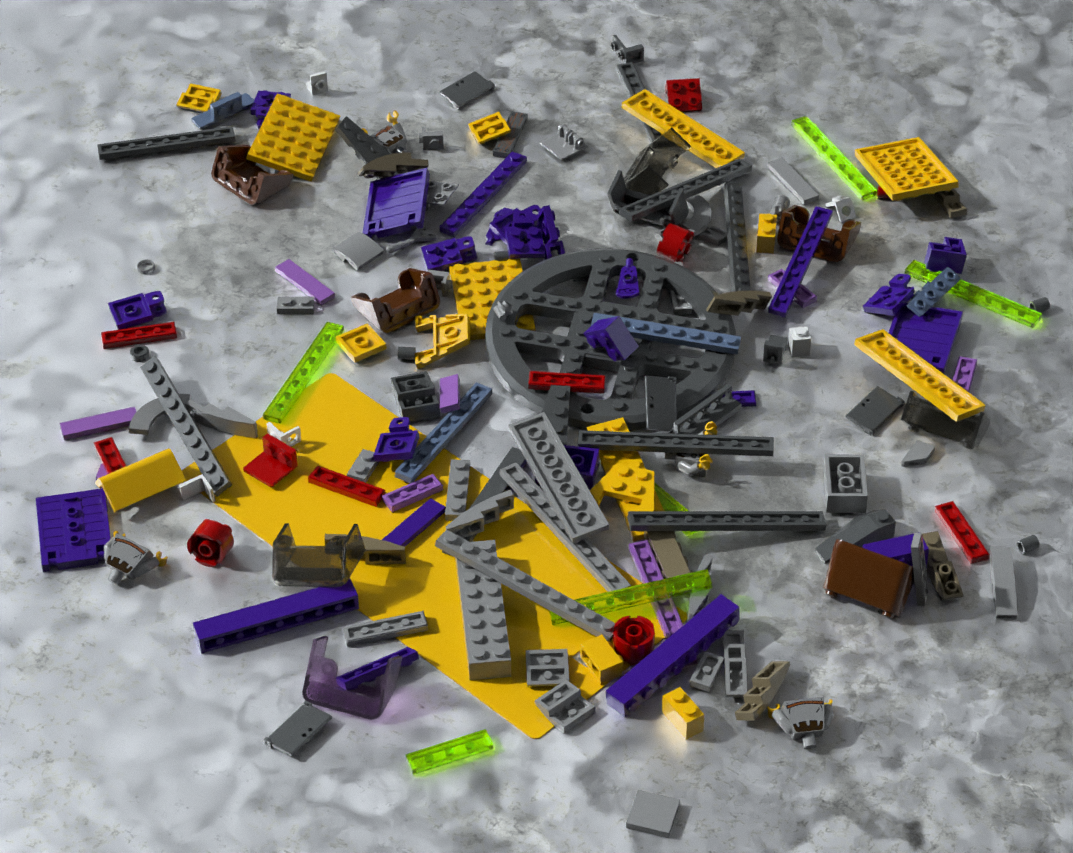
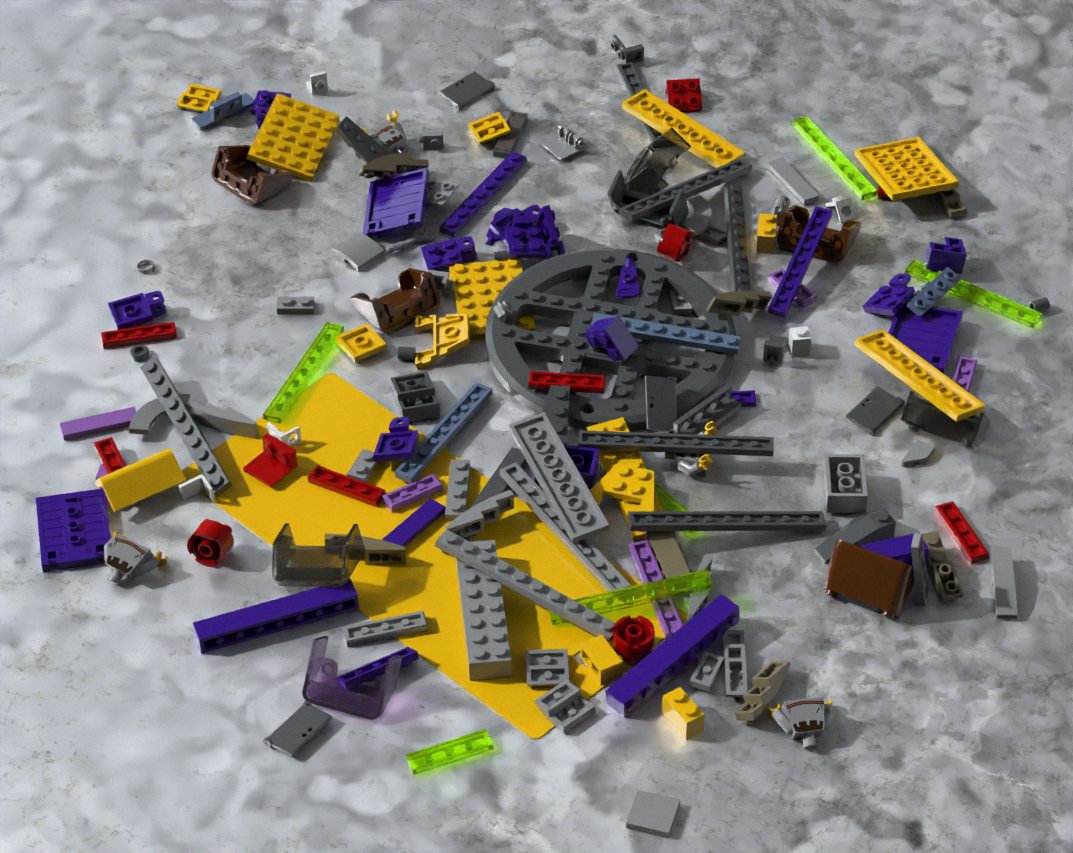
dark grey plate [97,126,236,160] -> none
medium lavender tile [275,259,335,306] -> none
medium lavender tile [440,374,460,413] -> none
dark grey hinge [1016,535,1040,554] -> none

